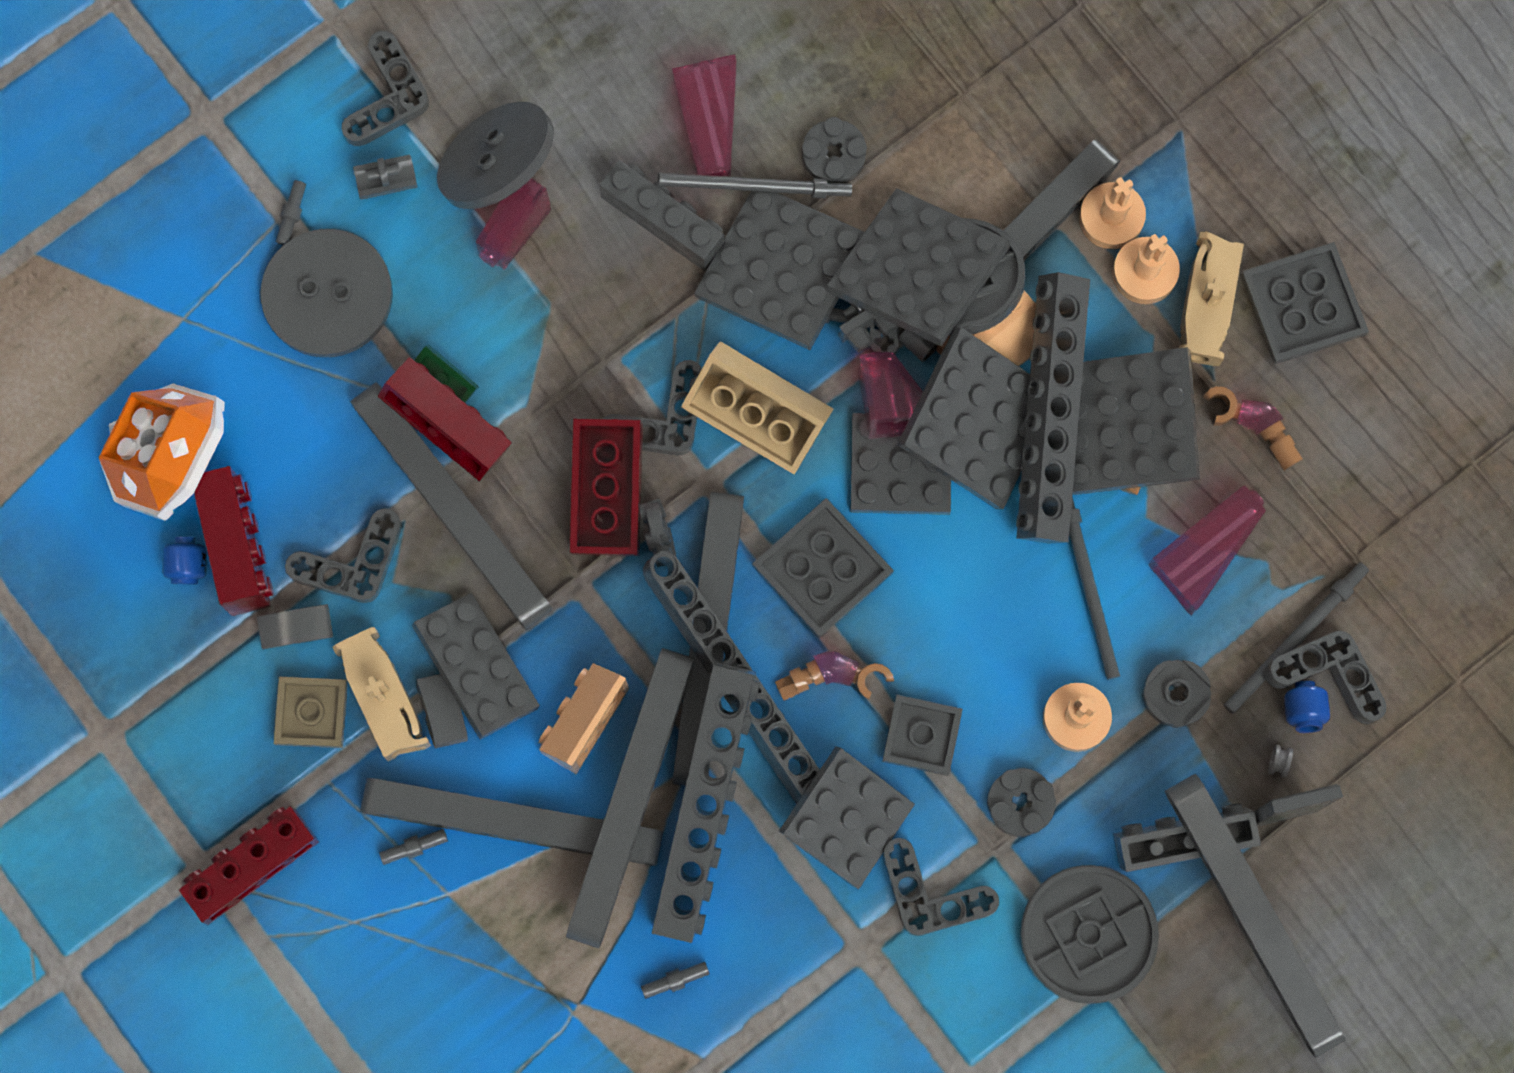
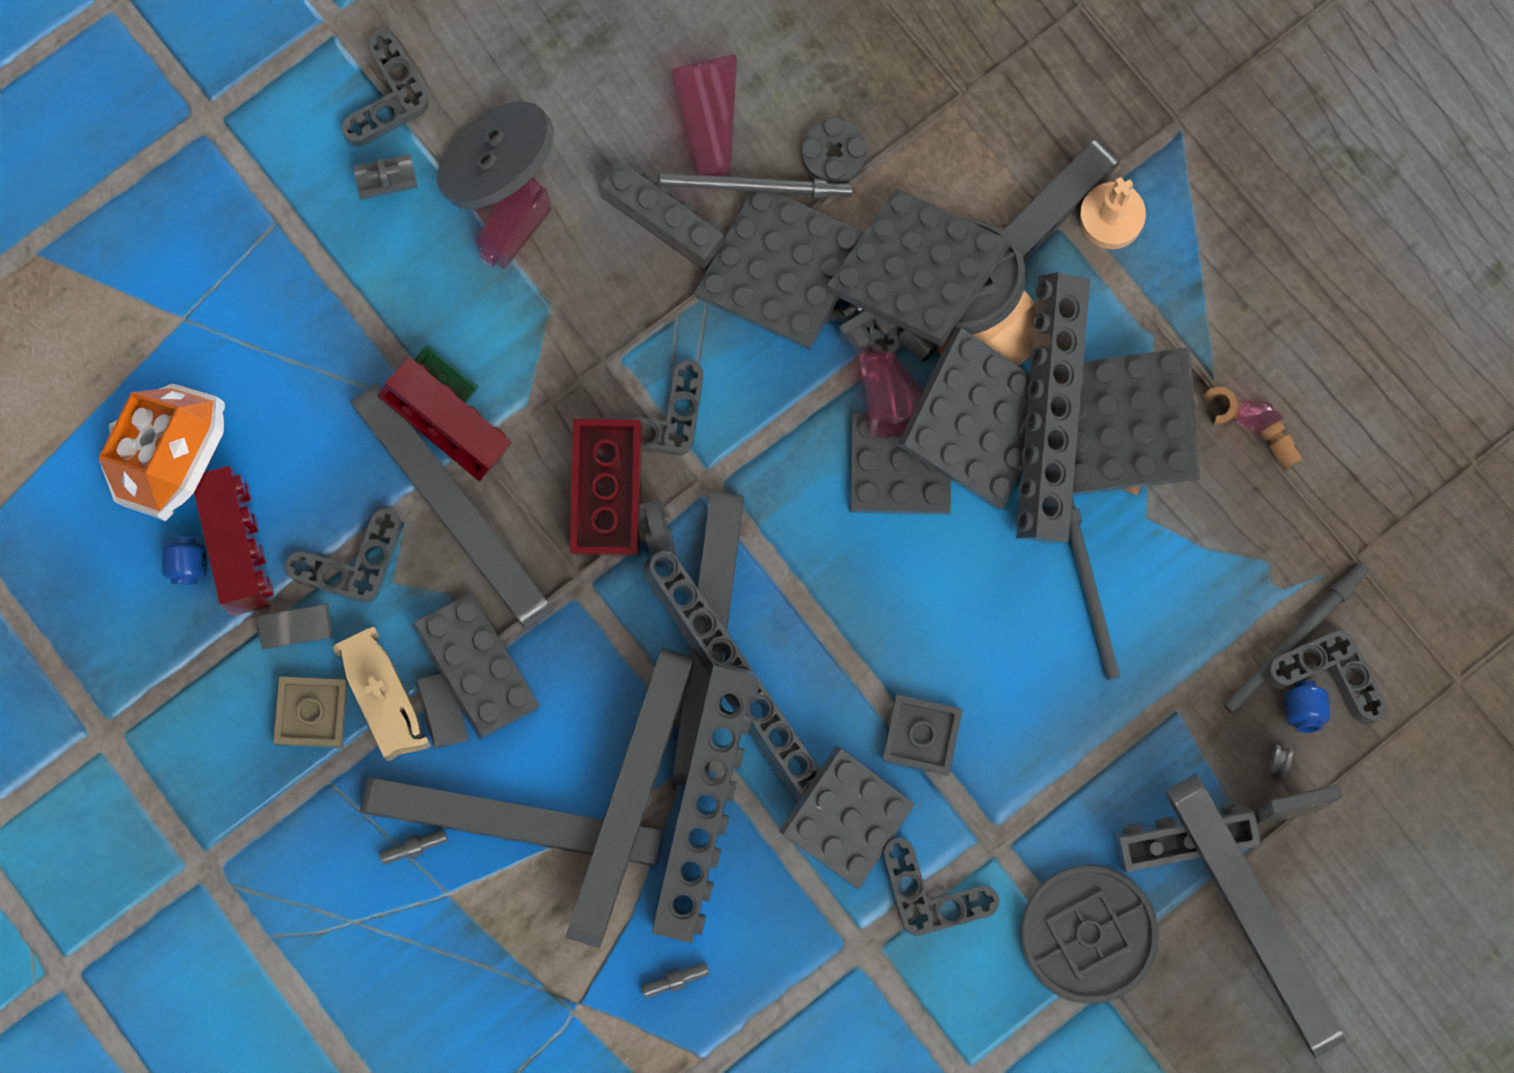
dark red brick [178,806,319,925] -> none
dark grey plate [261,229,393,357] -> none
dark grey bar [276,180,307,245] -> none
light nougat slope [538,663,629,775] -> none
tan slope [681,341,834,475] -> none
dark grey plate [752,498,894,639] -> none
piece [775,651,894,701] -> none
dark grey plate [987,768,1056,837] -> none
light nougat piece [1043,683,1112,752] -> none
light nougat piece [1112,234,1180,304] -> none
dark grey plate [1142,660,1211,728] -> none
clear pink slope [1148,485,1266,616] -> none
tan piece [1178,232,1244,366] -> none
dark grey plate [1240,242,1369,365] -> none

